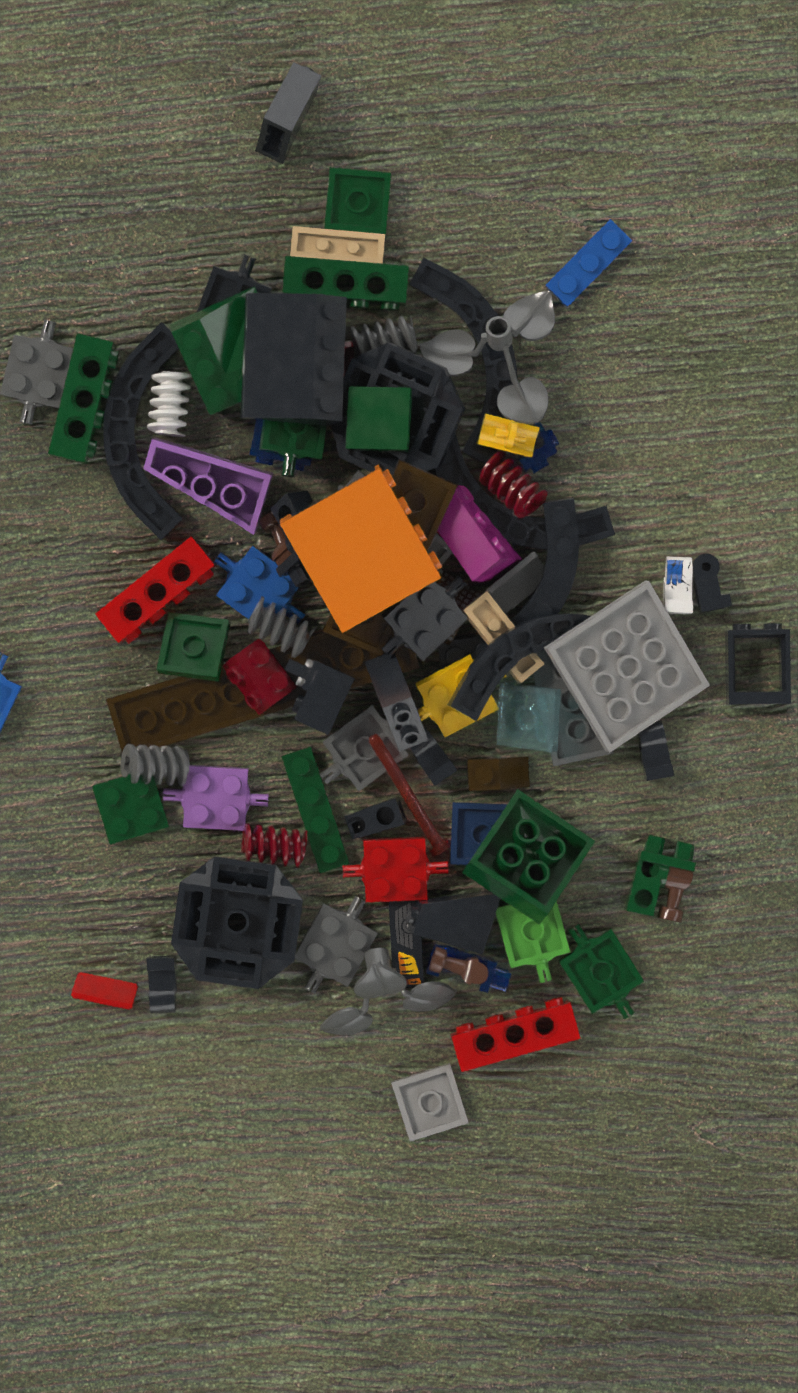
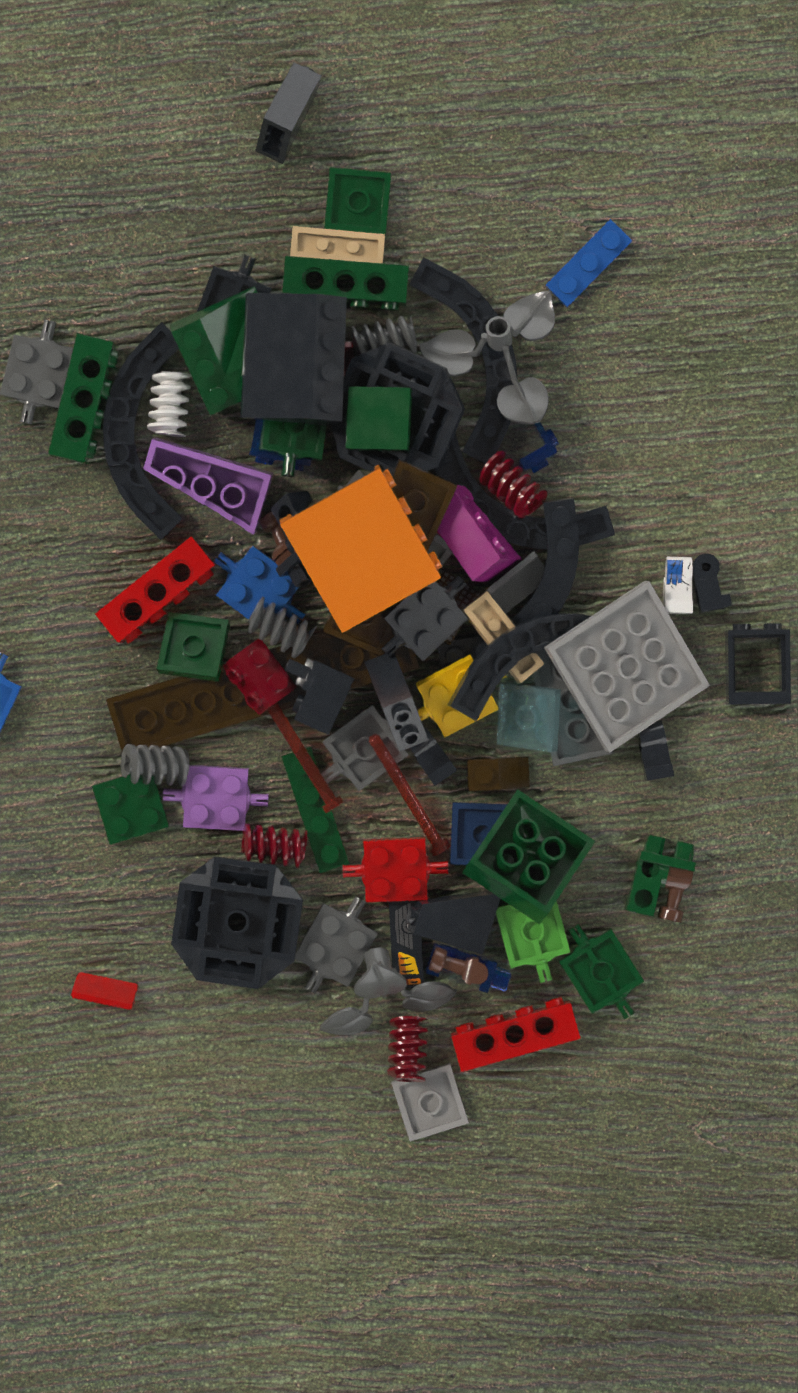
black leg [146,955,177,1014] -> none
black leg [344,796,408,840] -> none
yellow hips [477,414,540,458] -> none
none -> clear red bar [267,703,344,813]
none -> dark red piece [387,1016,428,1082]

